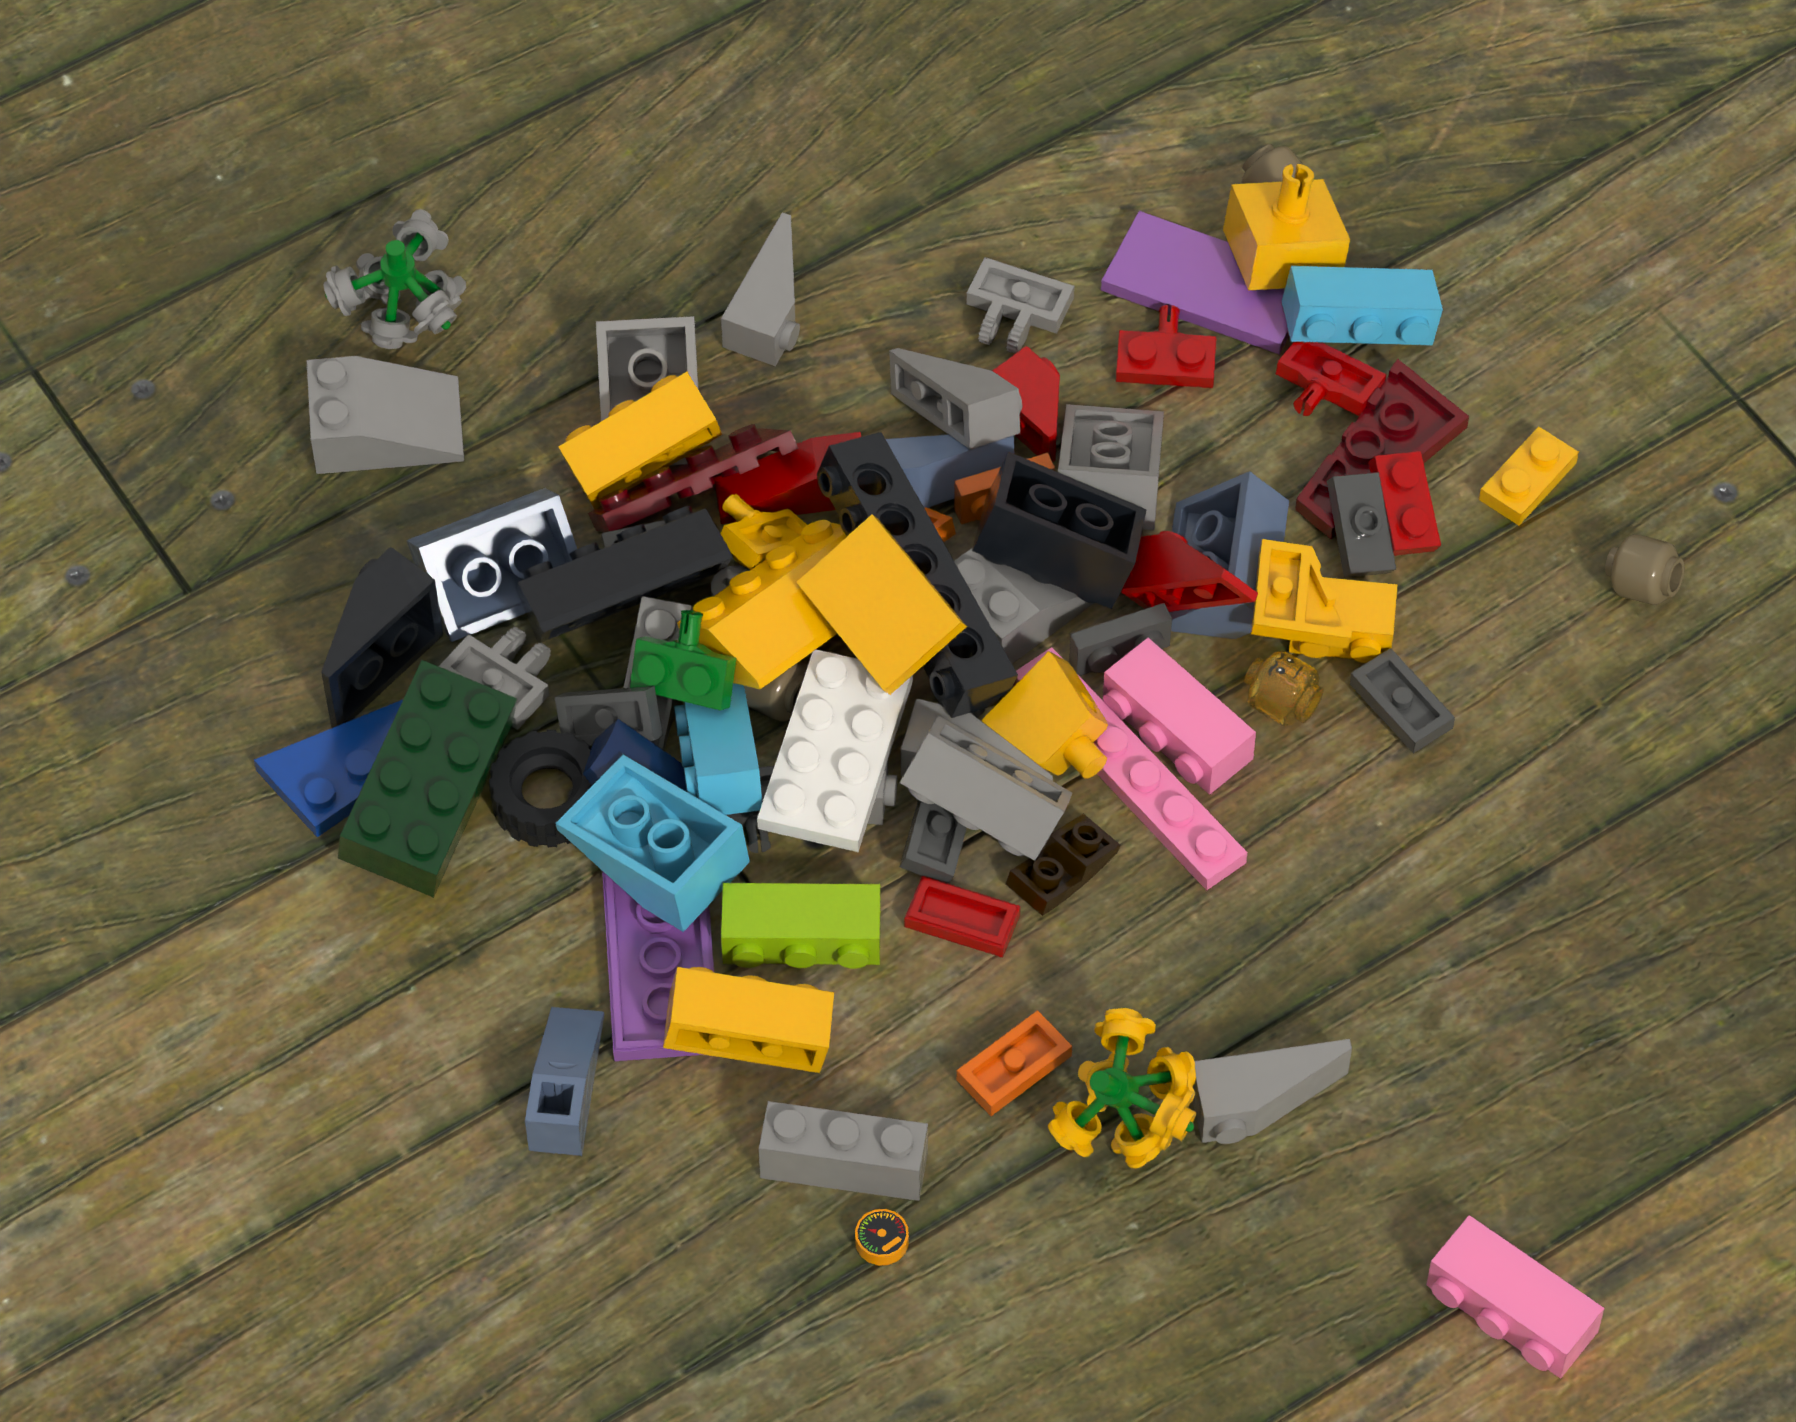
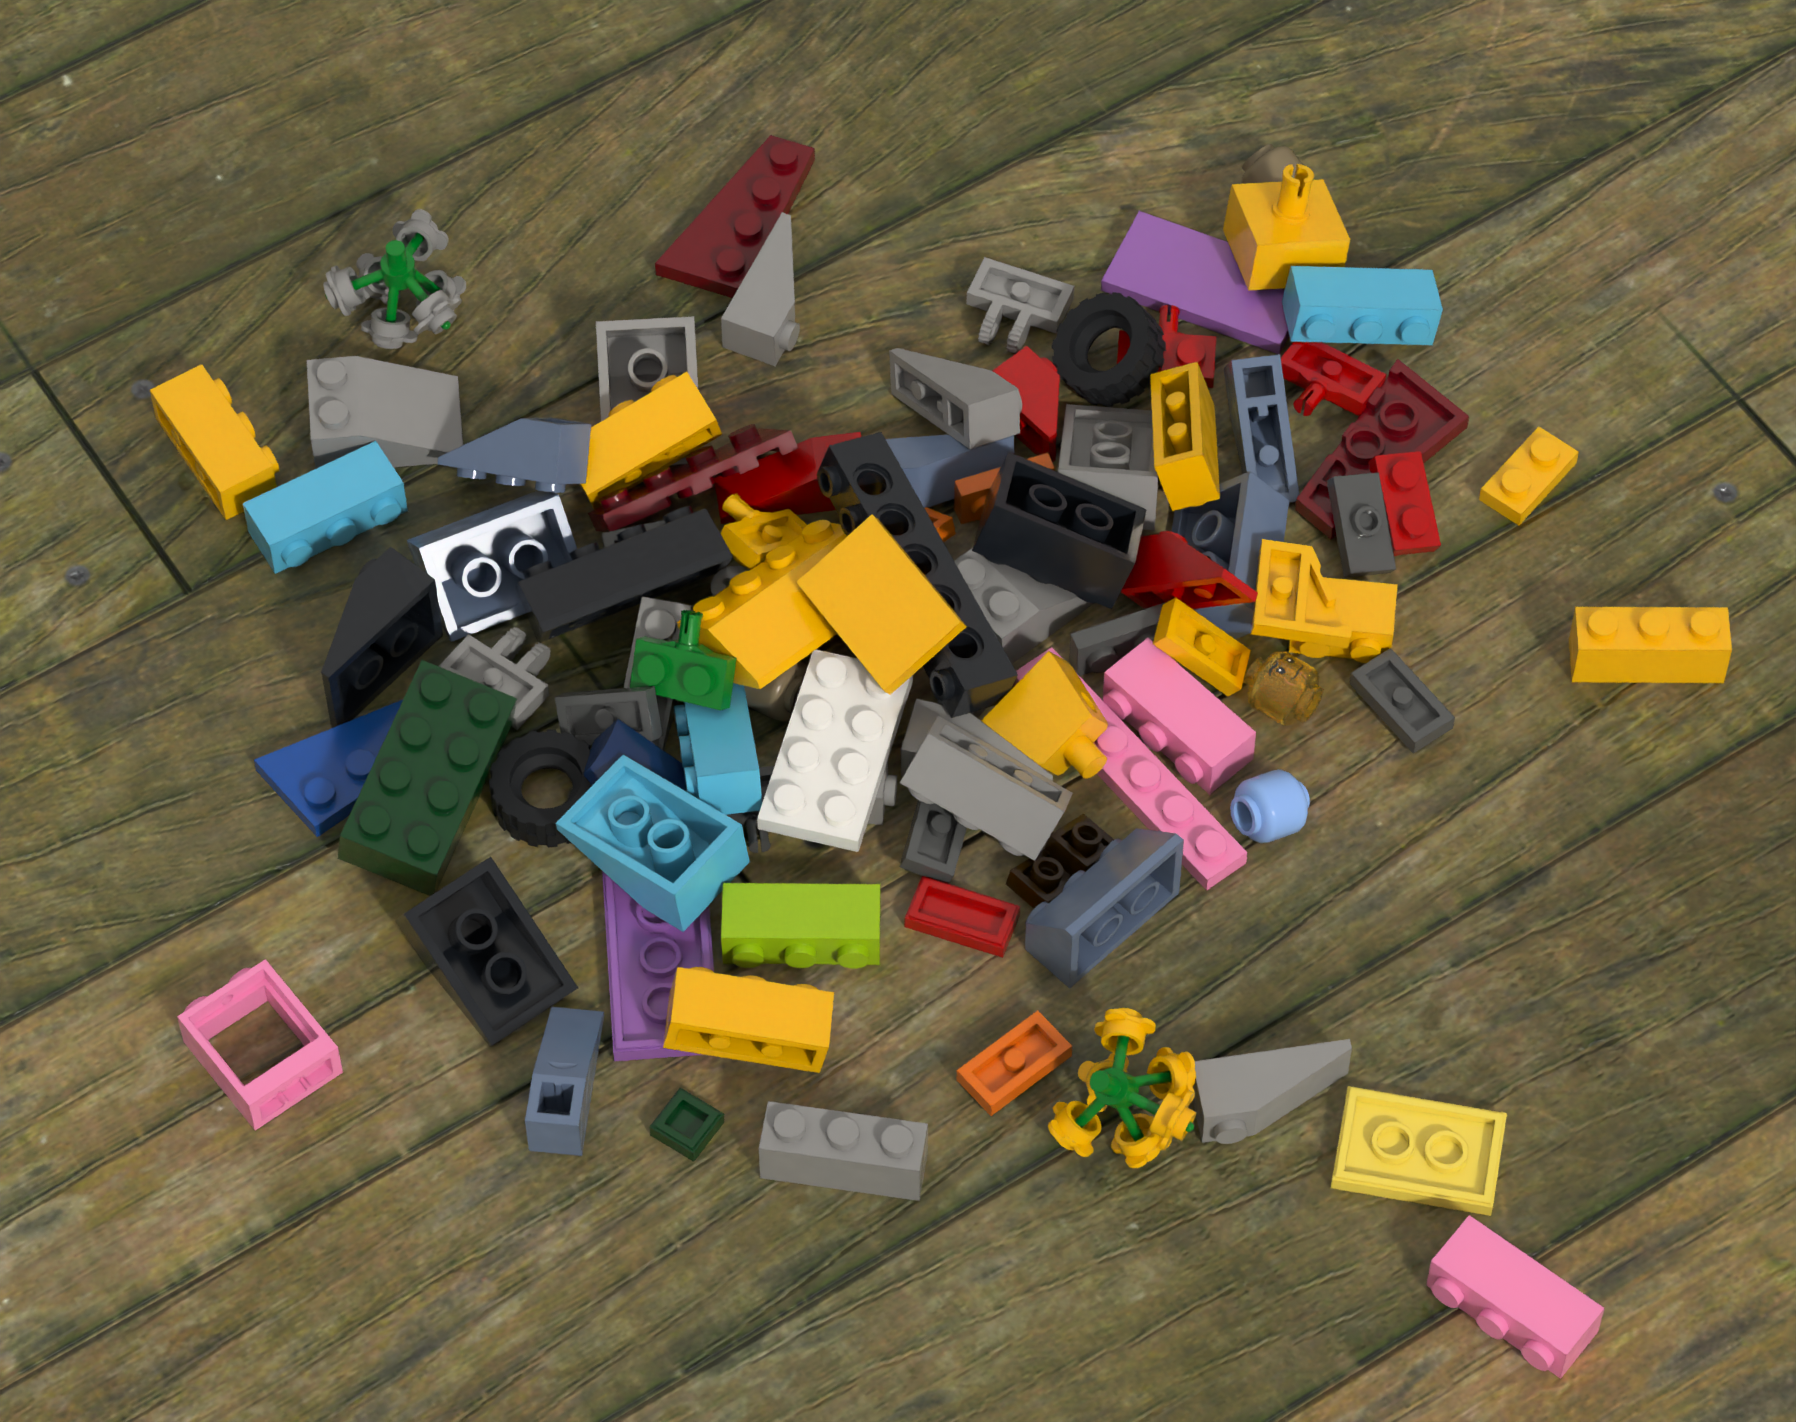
tile [855,1209,909,1266] -> none
dark tan head [1605,534,1685,605] -> none
none -> yellow brick [150,364,280,520]
none -> bright pink window [177,959,343,1131]
none -> medium azure brick [243,441,408,574]
none -> black slope [395,856,578,1047]
none -> sand blue slope [438,417,591,493]
none -> dark green tile [649,1088,724,1162]
none -> dark red wing [655,135,815,298]
none -> sand blue slope [1025,828,1184,988]
none -> black tyre [1052,292,1166,407]
none -> yellow brick [1150,362,1220,511]
none -> yellow plate [1153,597,1251,697]
none -> sand blue slope [1224,354,1299,503]
none -> light blue head [1230,769,1310,843]
none -> light yellow tile [1331,1086,1507,1216]
none -> yellow brick [1569,607,1732,683]

